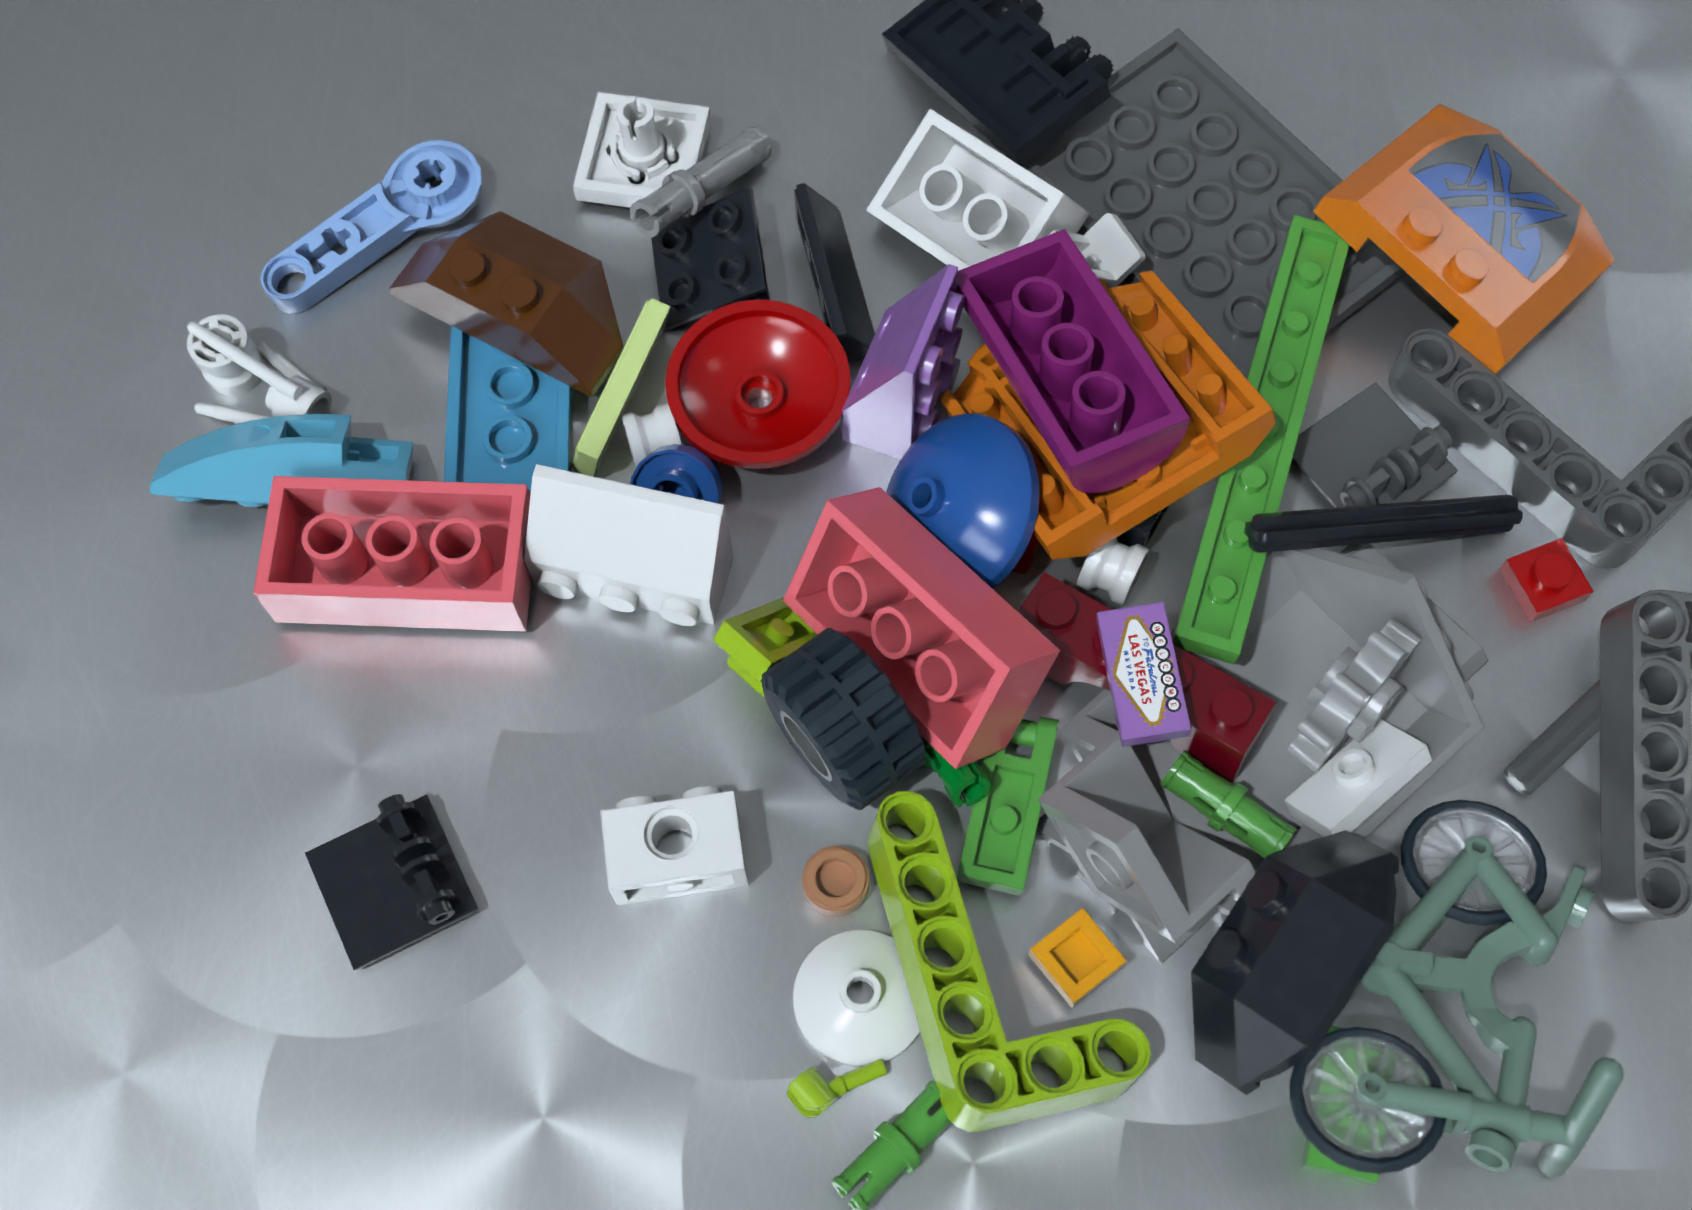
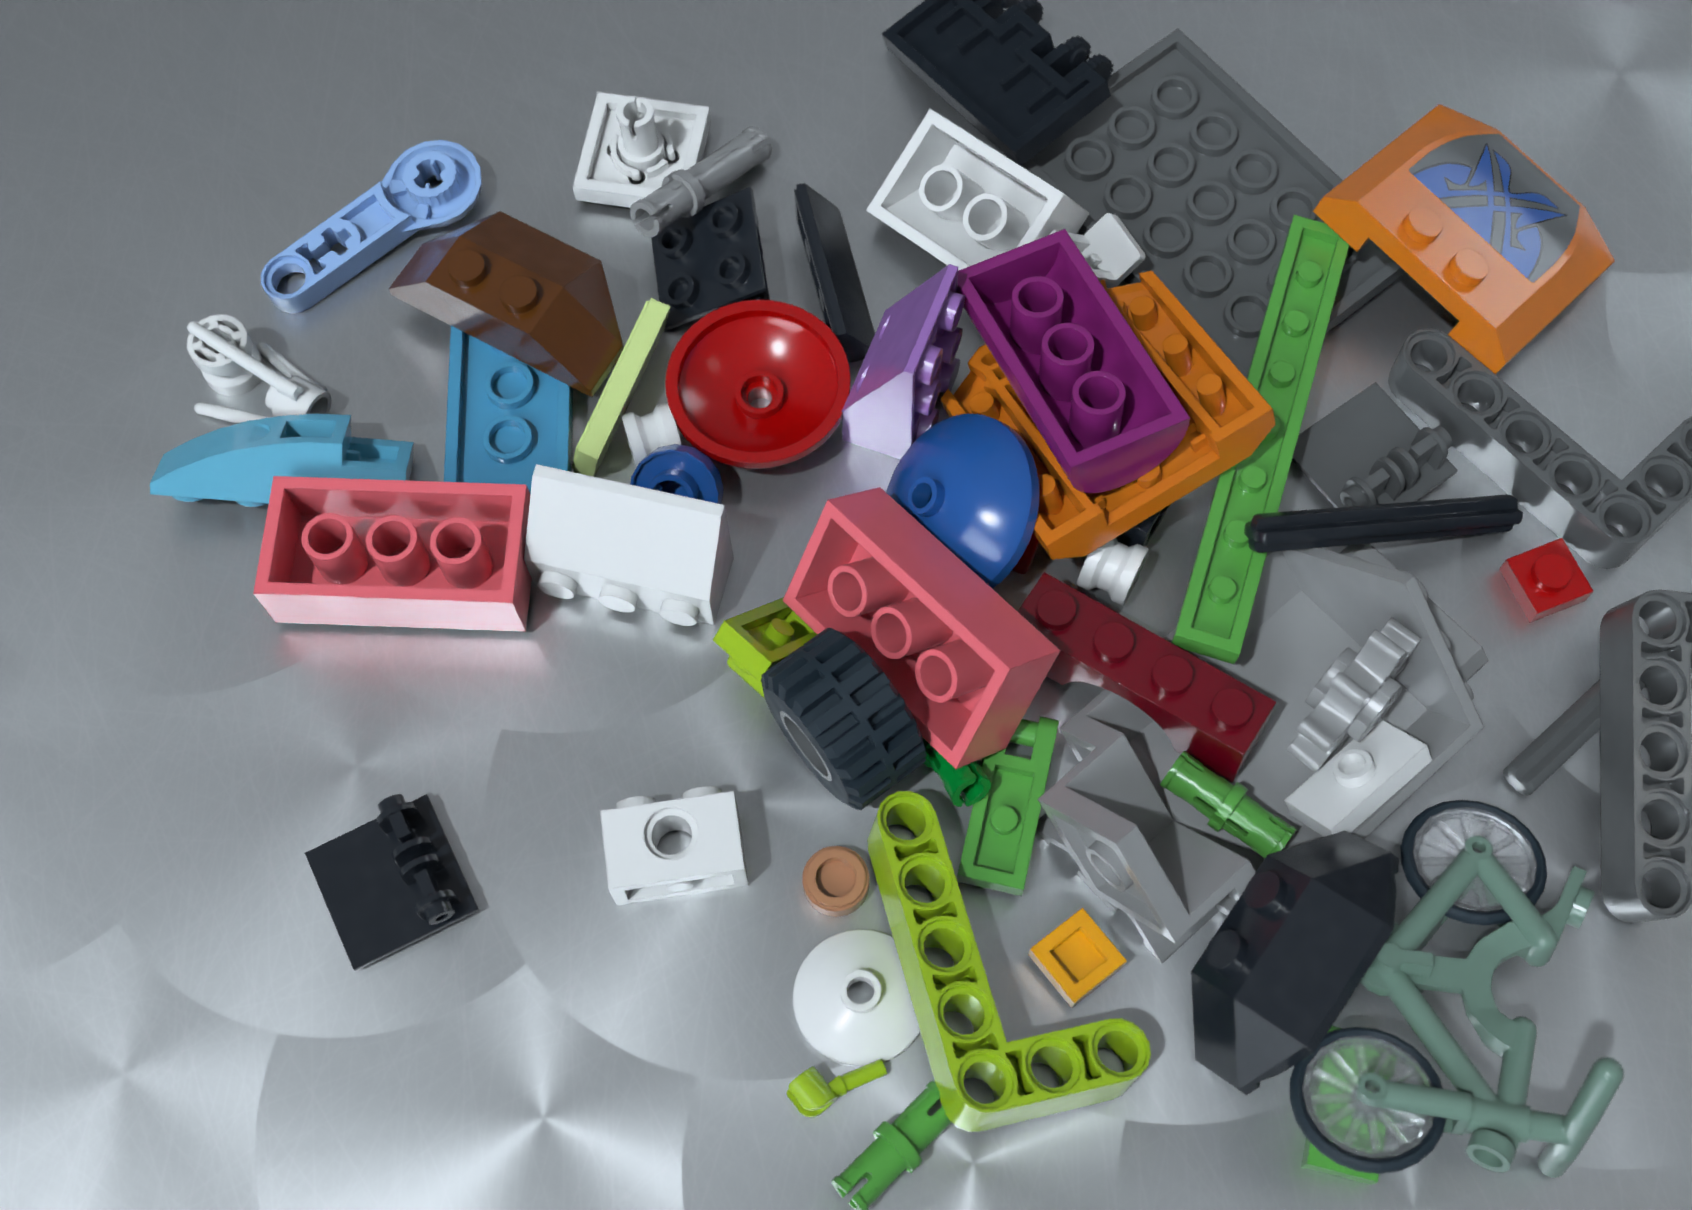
tile [1096,602,1191,747] -> none

